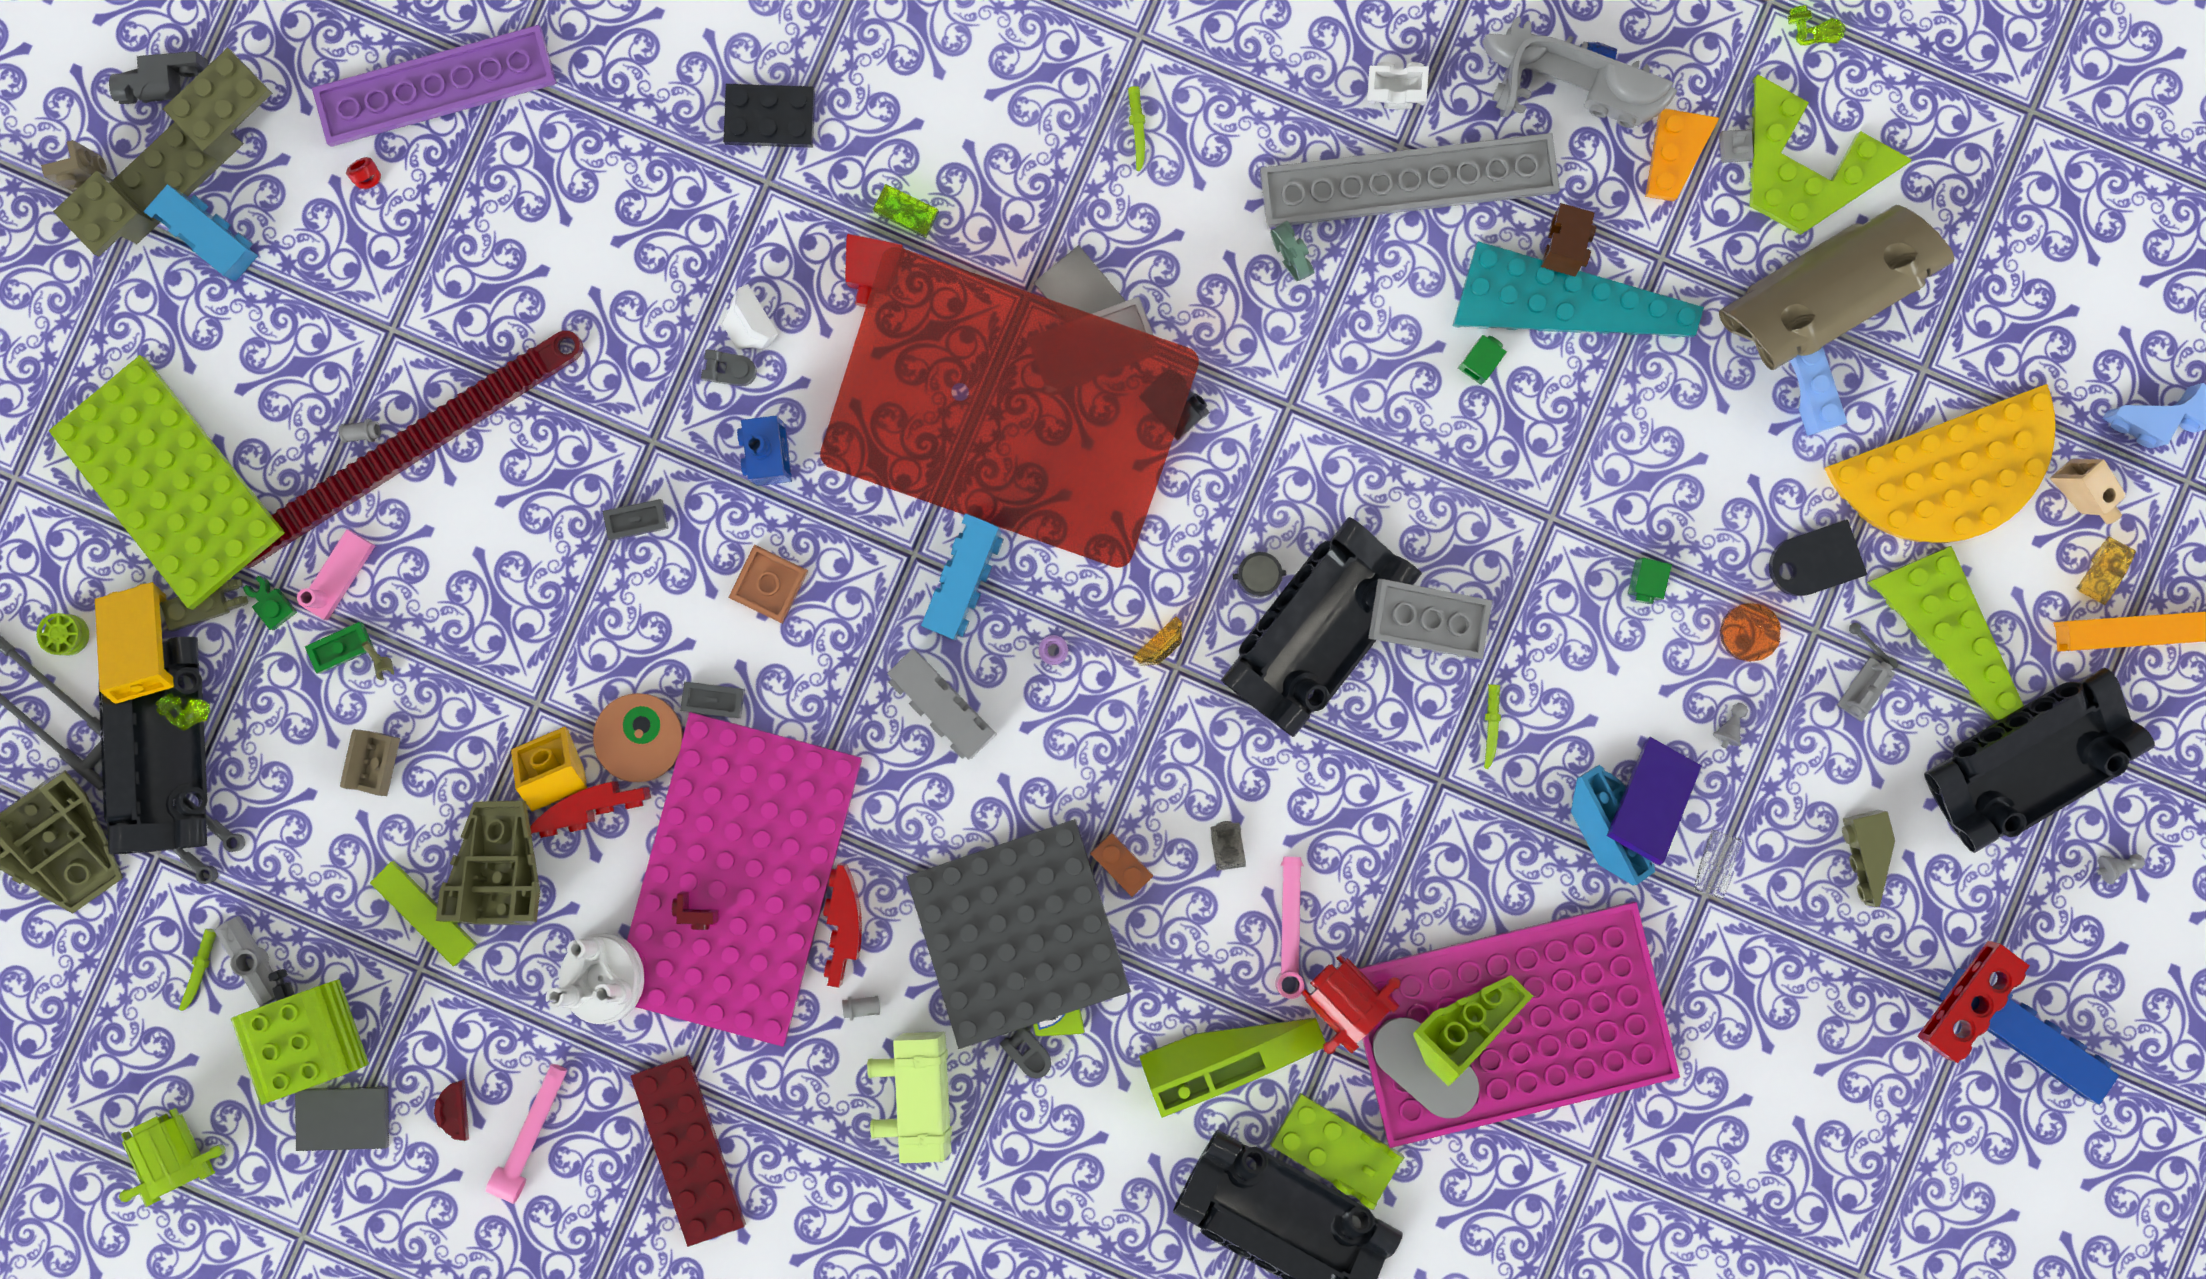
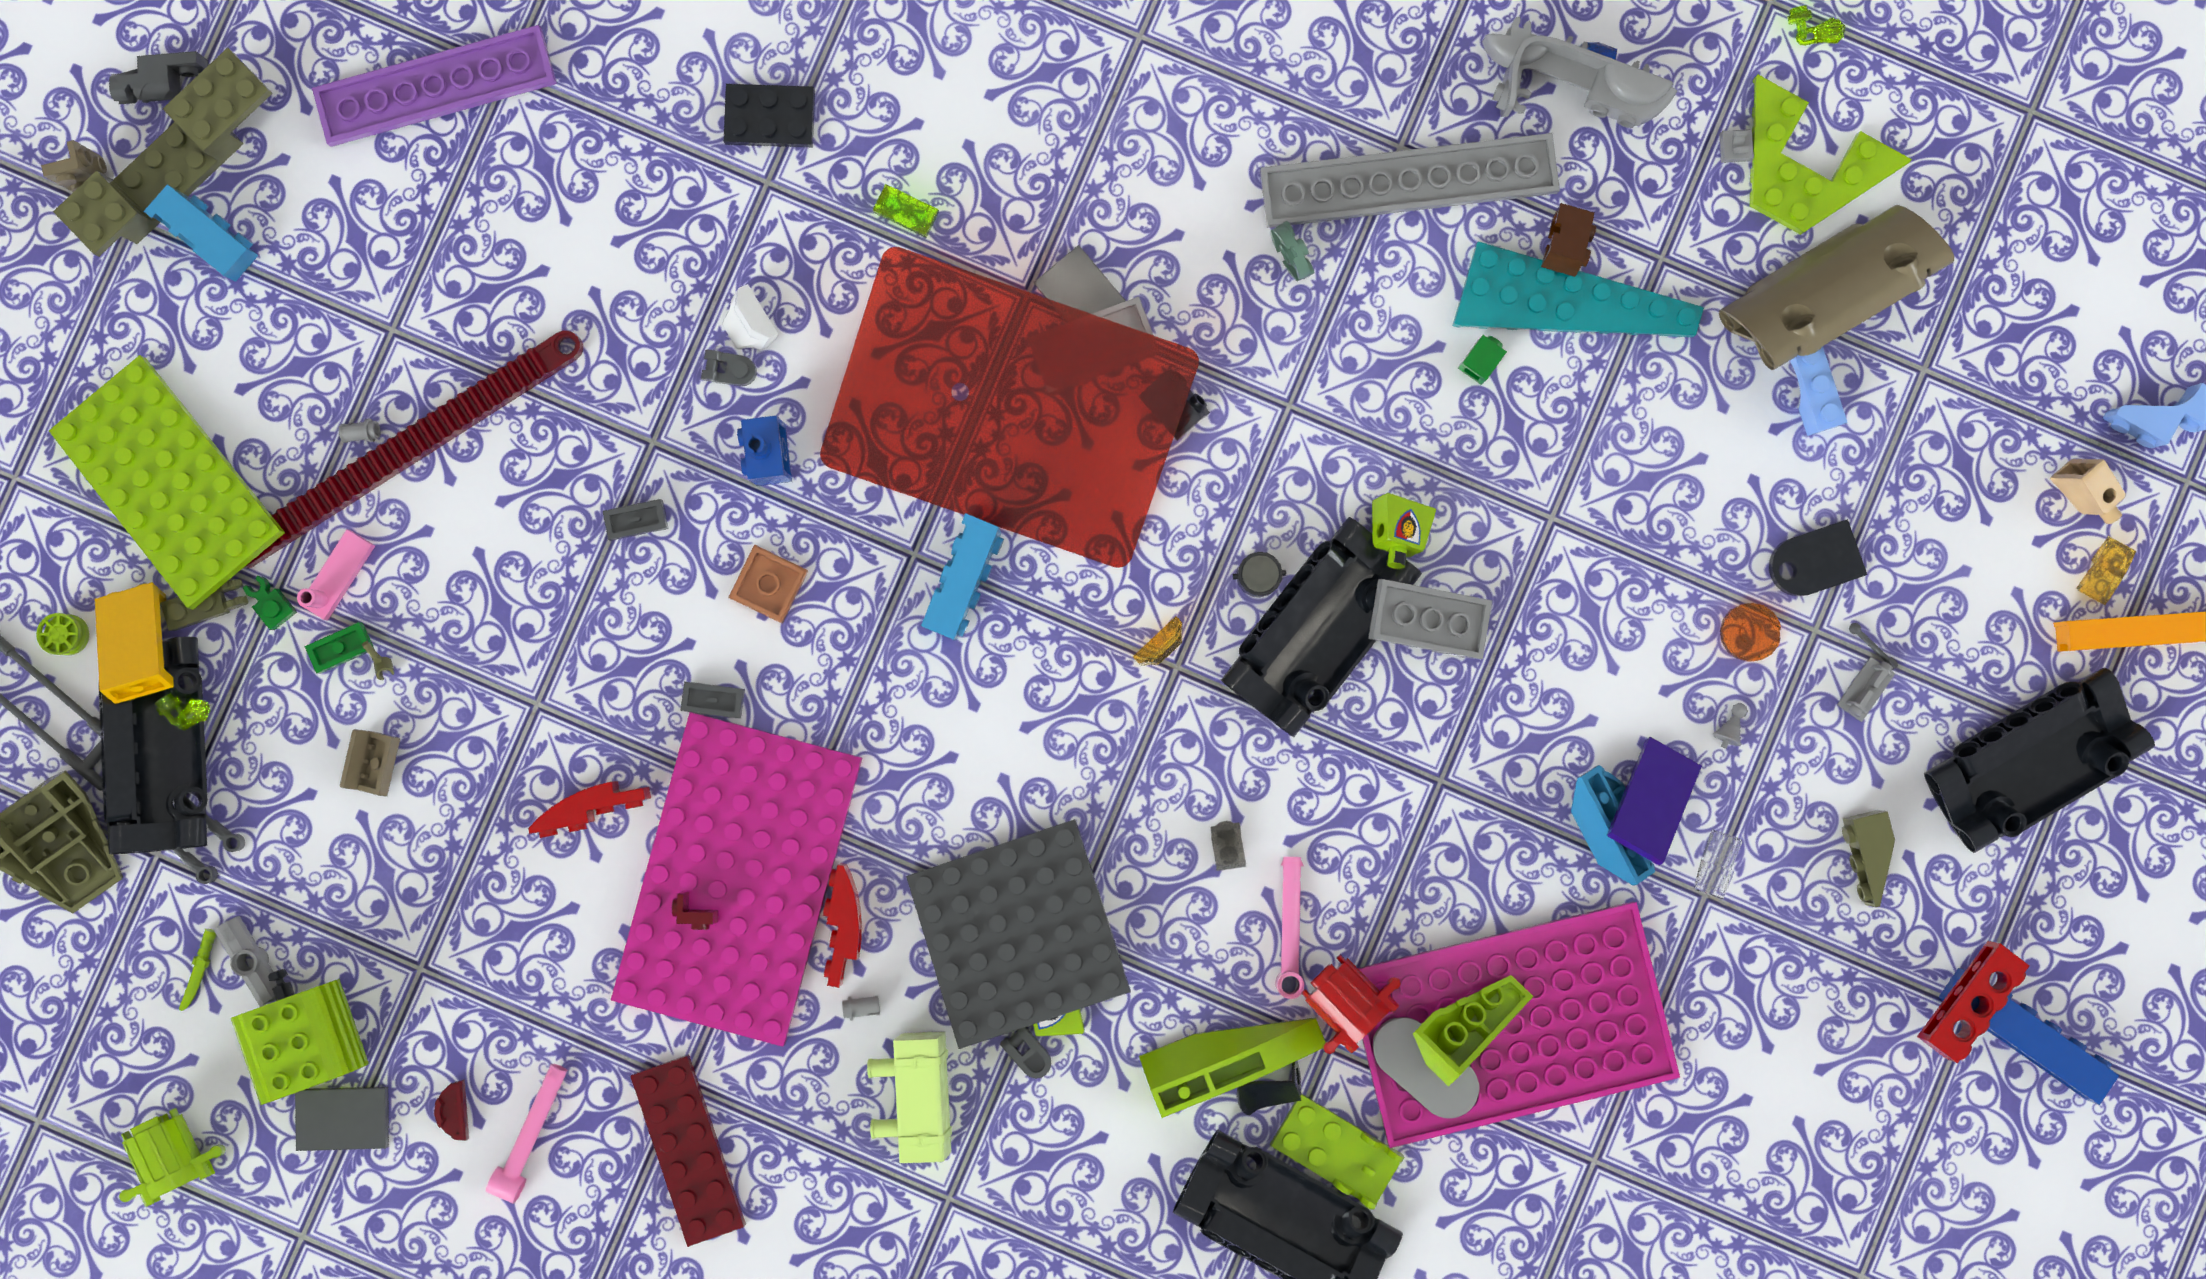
red tile [346,157,381,189] -> none
lime tile [370,861,478,967] -> none
olive wedge [436,801,540,925] -> none
yellow slope [511,726,587,812] -> none
white piece [546,933,644,1024] -> none
nougat tile [593,693,684,782] -> none
red torso [845,234,905,308] -> none
light grey wedge [887,649,997,760] -> none
lavender plate [1039,635,1068,665] -> none
dark orange brick [1090,831,1153,897] -> none
lime piece [1128,86,1145,171] -> none
white cylinder [1367,62,1429,110] -> none
lime piece [1484,684,1501,769] -> none
green brick [1628,558,1672,604] -> none
light orange wing [1645,109,1719,202] -> none
yellow plate [1824,384,2056,543] -> none
lime wing [1867,546,2024,720] -> none
light grey piece [2097,854,2145,884] -> none
none -> black piece [1237,1061,1301,1116]
none -> lime torso [1372,493,1436,569]

